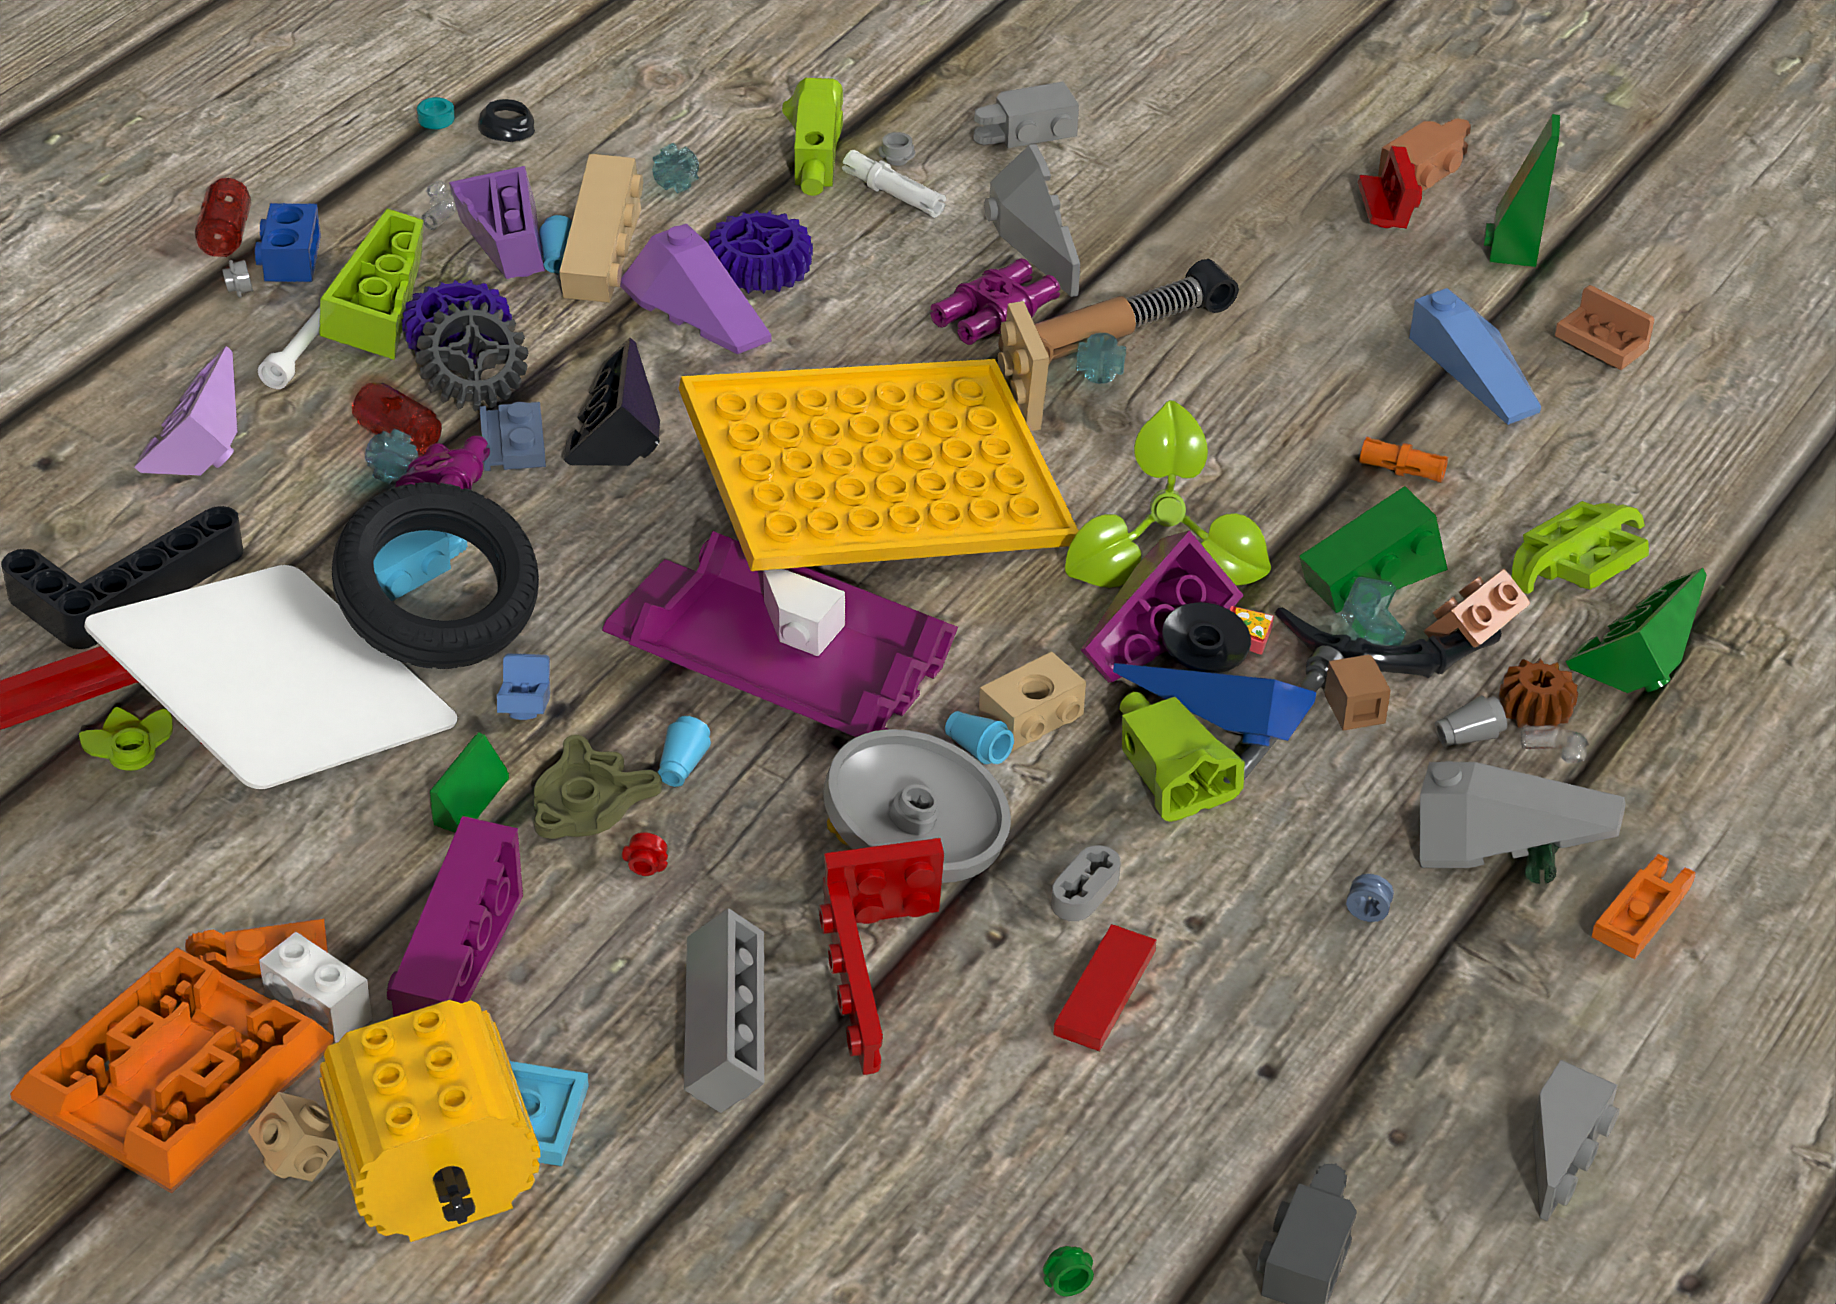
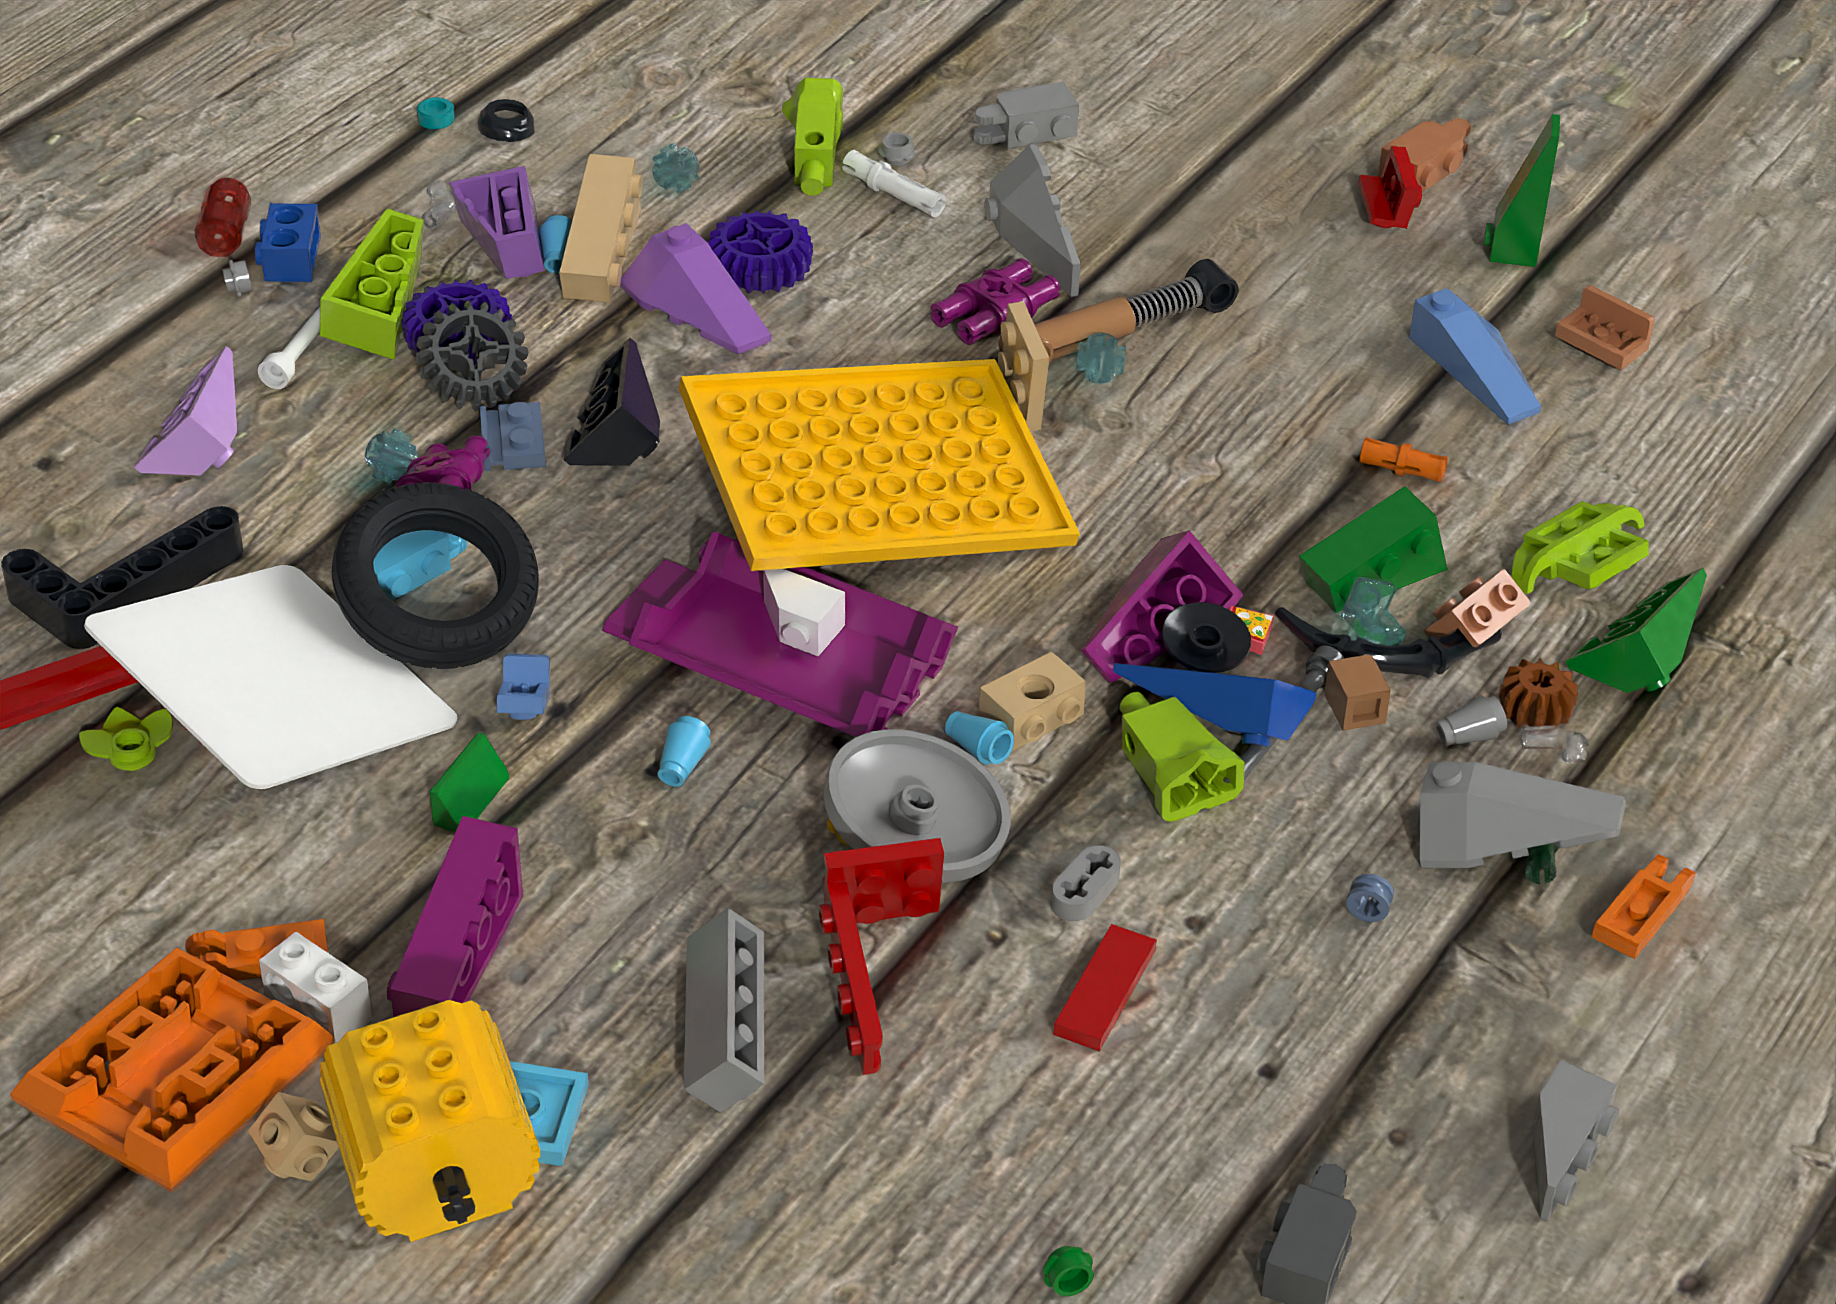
clear red piece [352,382,442,456] -> none
olive tile [534,735,662,839] -> none
red plate [622,832,668,876] -> none
lime plant [1065,400,1271,588] -> none

